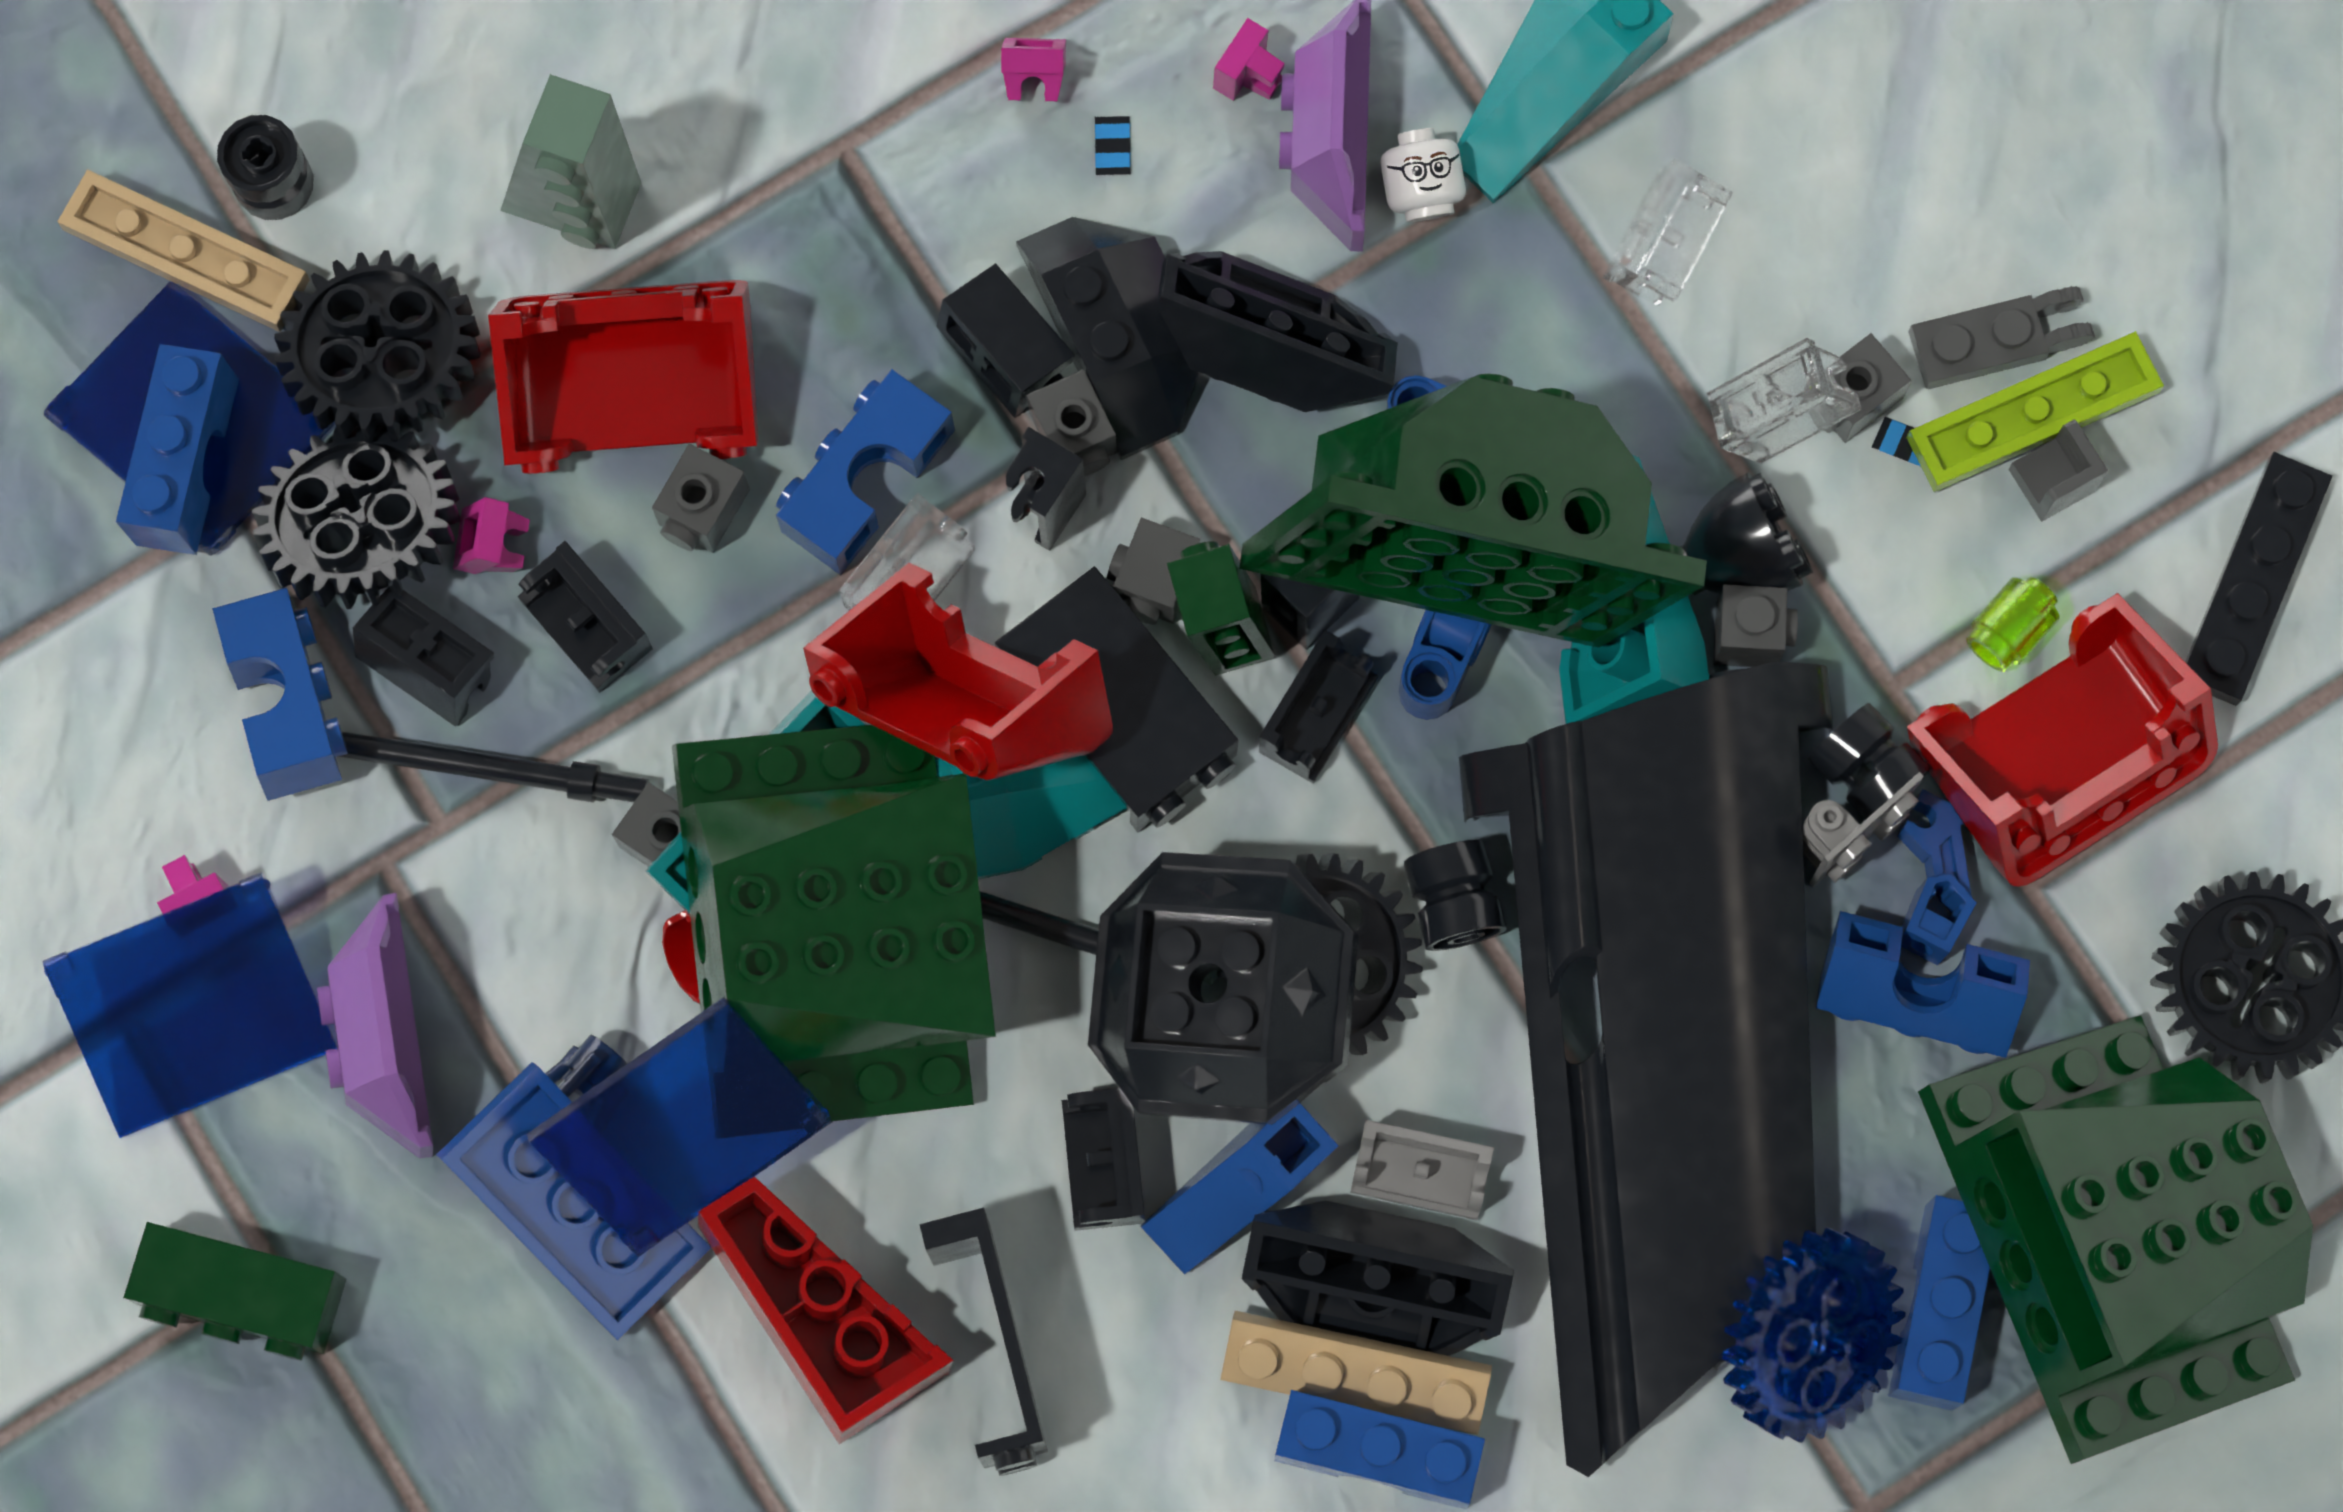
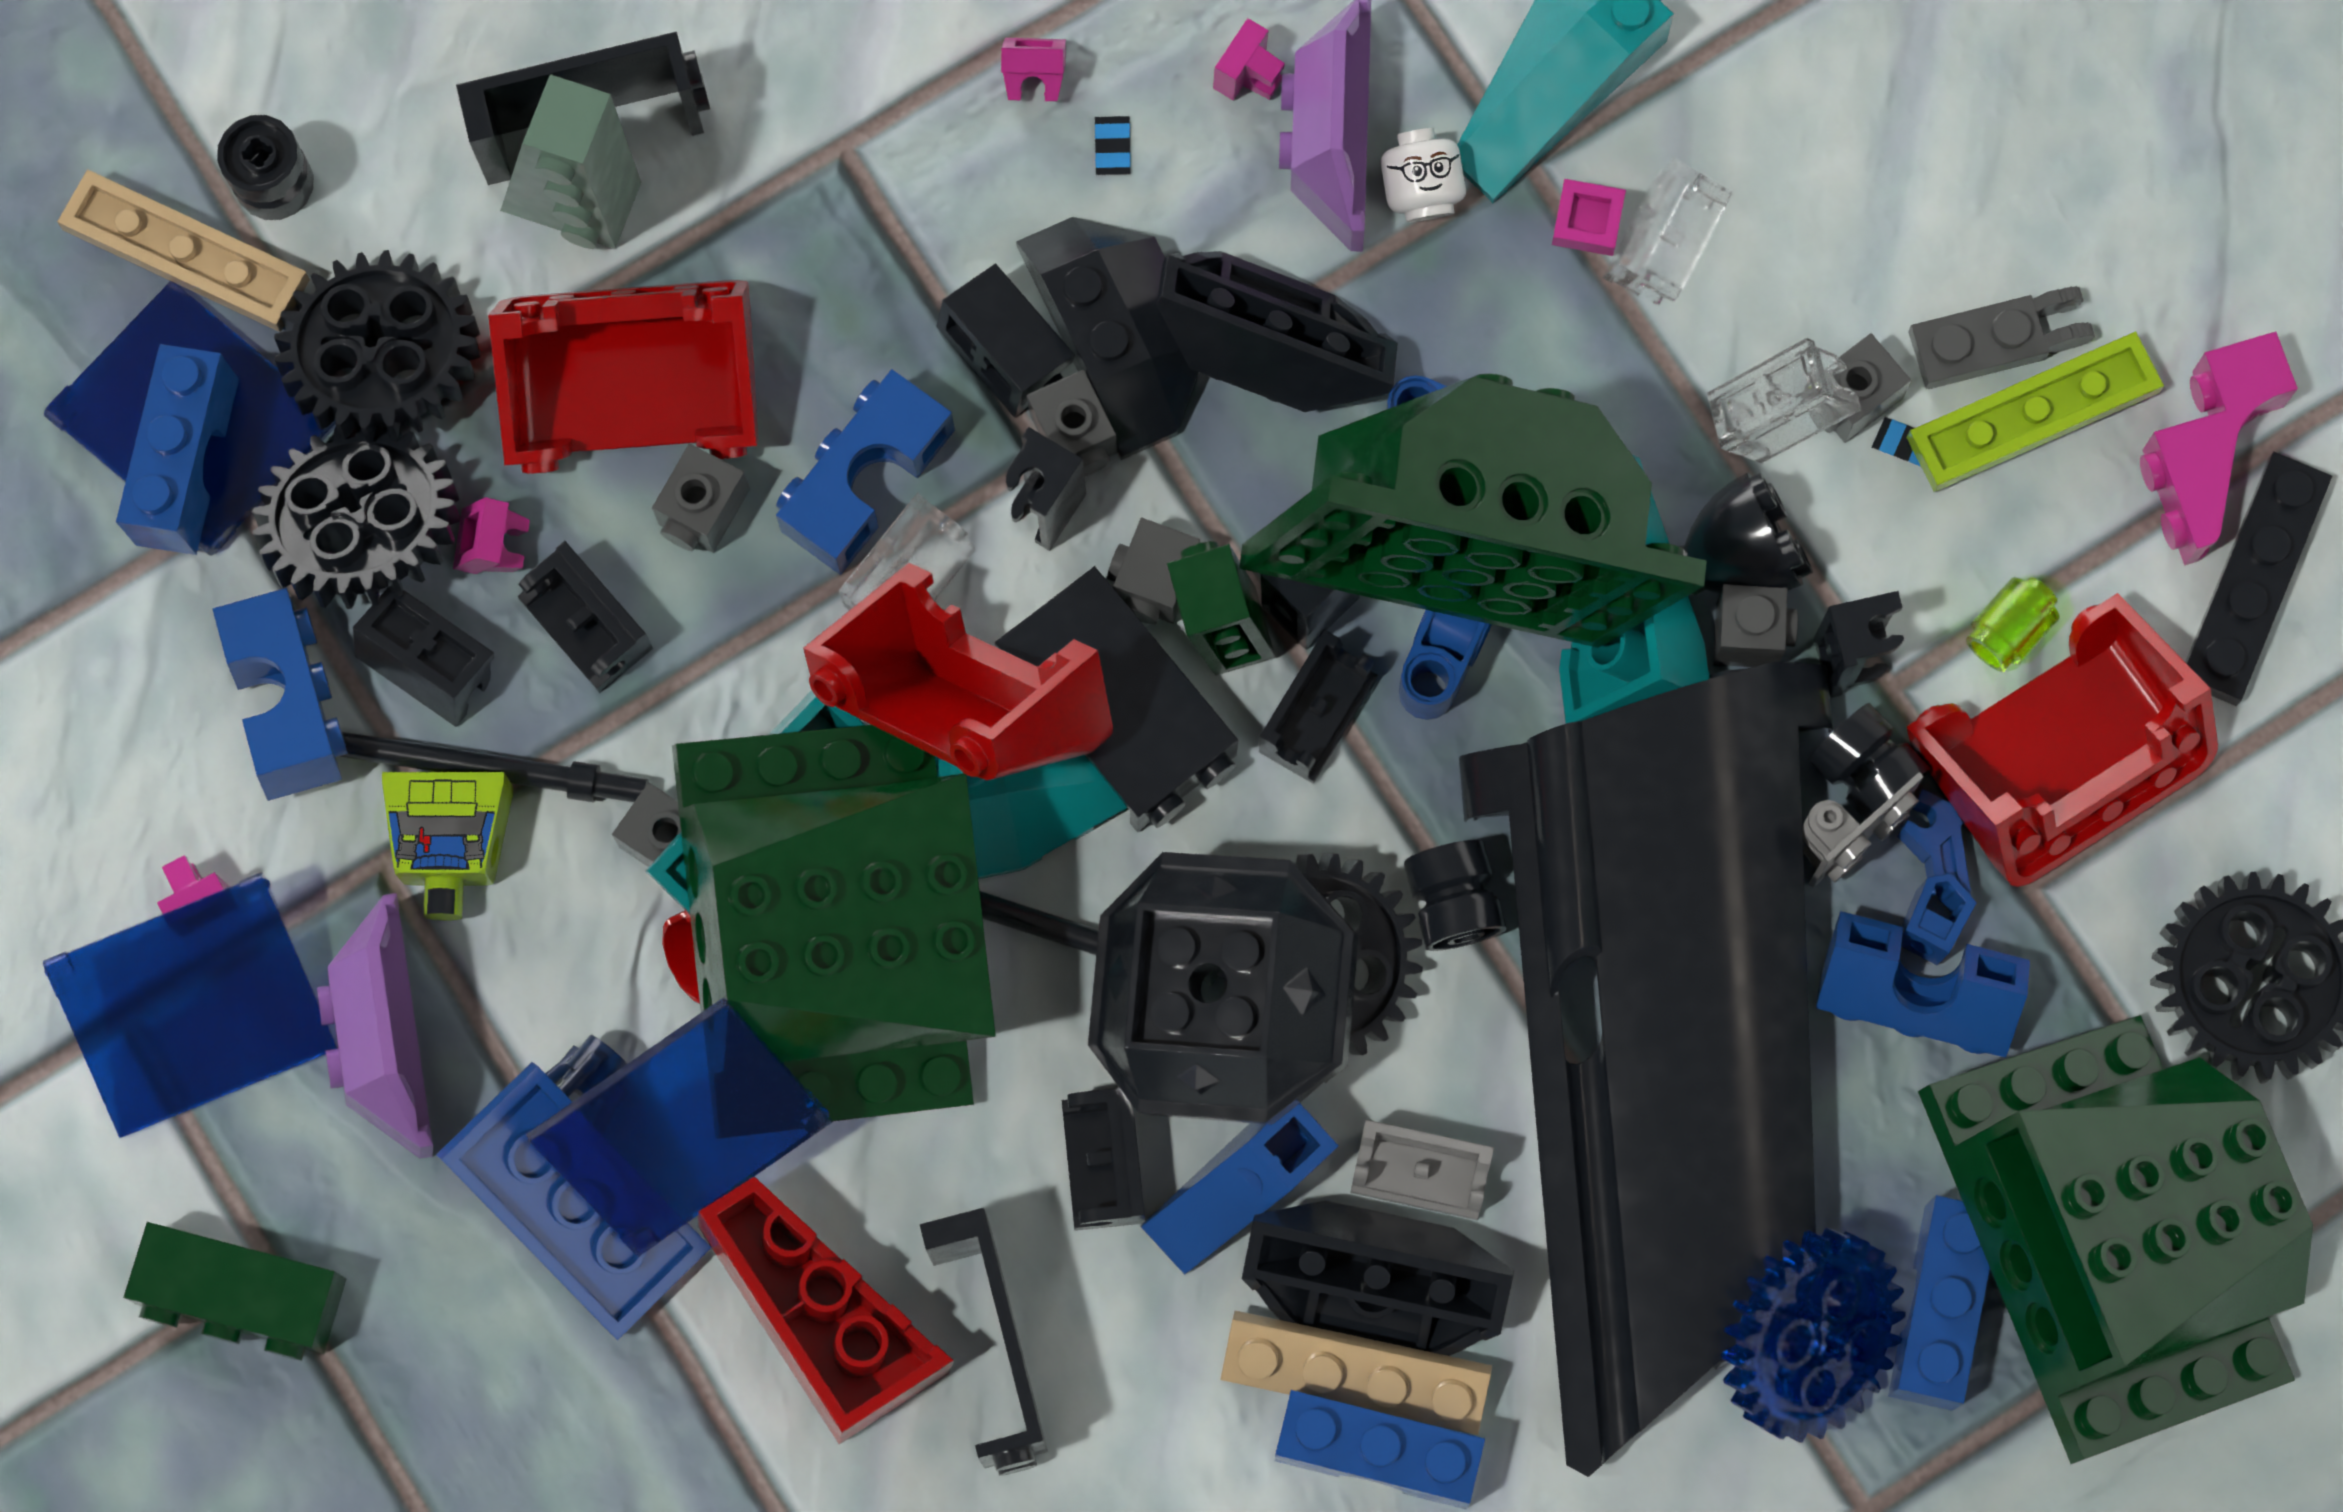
dark grey panel [2008,419,2108,522] -> none
none -> torso [382,772,513,921]
none -> black panel [456,31,710,185]
none -> dark pink tile [1552,179,1626,256]
none -> black hinge [1814,591,1904,698]
none -> dark pink arch [2140,331,2298,566]

